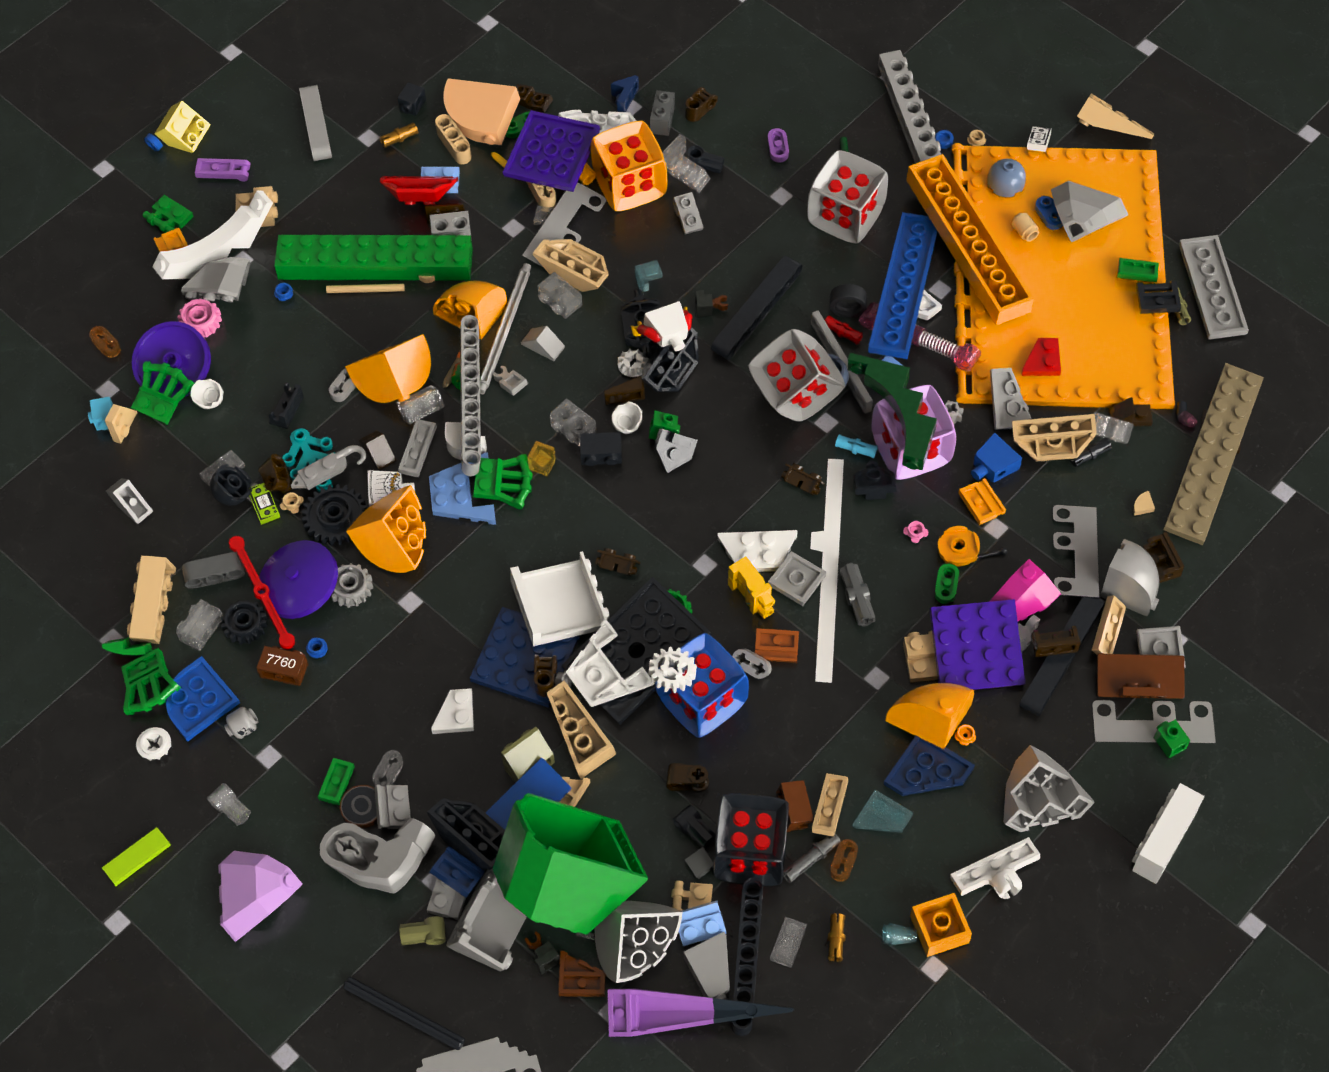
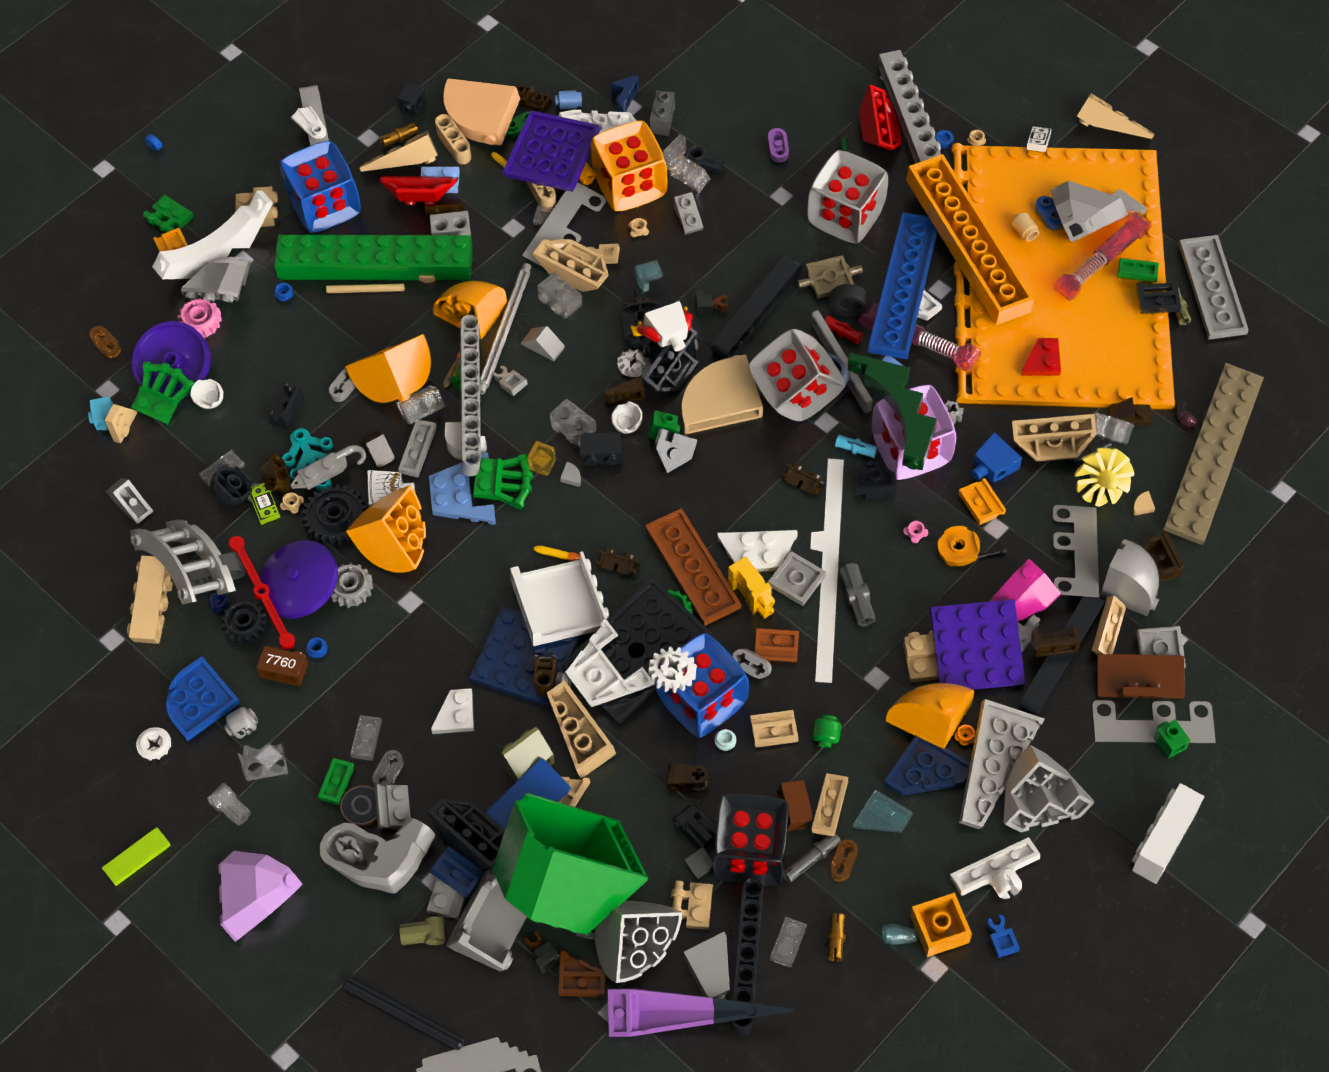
green slope [102,637,152,655] -> none
green plate [121,648,181,715] -> none
light yellow slope [154,101,210,153] -> none
clear brick [176,599,223,651] -> none
medium lavender plate [195,158,251,182] -> none
light blue plate [679,901,727,946] -> none
dark brown piece [685,87,718,122] -> none
green plate [935,564,959,604] -> none
sand blue cylinder [987,158,1026,197] -> none
light grey wing [990,368,1031,430] -> none
none -> light grey fence [130,520,236,604]
none -> clear blue plate [209,593,230,612]
none -> clear piece [238,744,288,781]
none -> blue piece [280,141,361,233]
none -> white piece [291,106,327,139]
none -> clear plate [350,715,382,761]
none -> tan wedge [360,131,438,171]
none -> yellow piece [533,546,580,562]
none -> medium blue brick [555,90,582,110]
none -> light grey tile [560,462,581,487]
none -> tan plate [587,244,620,264]
none -> tan plate [628,218,649,237]
none -> dark orange plate [645,508,741,626]
none -> tan brick [682,354,763,435]
none -> light aqua plate [715,729,736,751]
none -> tan plate [750,710,798,748]
none -> dark tan plate [797,255,863,299]
none -> green head [812,715,842,748]
none -> red wedge [859,84,902,151]
none -> light grey wing [959,699,1045,829]
none -> blue plate [987,915,1020,958]
none -> clear pink piece [1054,212,1152,301]
none -> light yellow piece [1074,448,1134,506]
none -> light grey tile [1112,188,1147,214]

